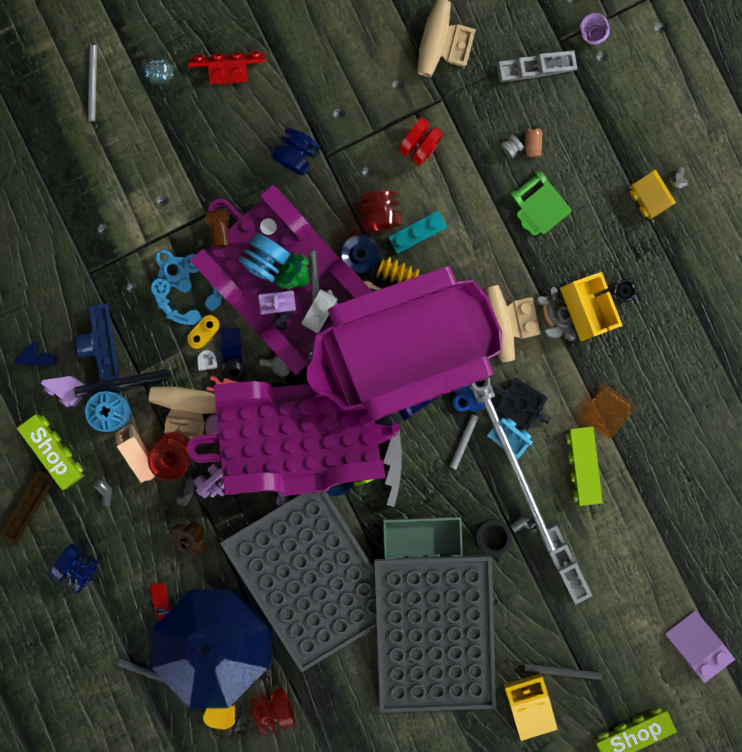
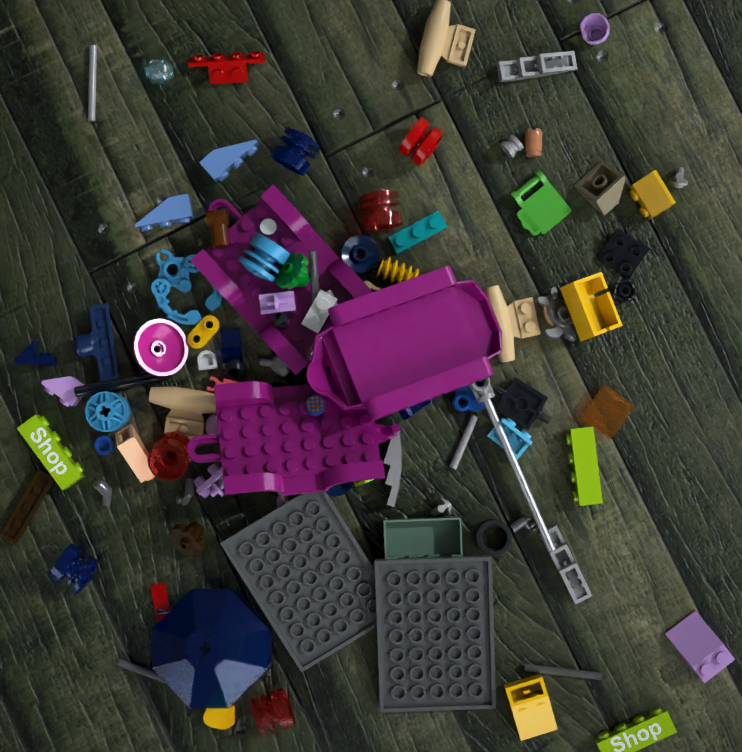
none -> blue tile [94,436,114,455]
none -> dark pink dish [133,319,188,377]
none -> medium blue slope [135,194,194,232]
none -> medium blue slope [199,139,259,183]
none -> tile [306,395,325,416]
none -> light grey plate [431,498,452,516]
none -> dark tan slope [574,161,626,216]
none -> black hinge [597,228,650,279]

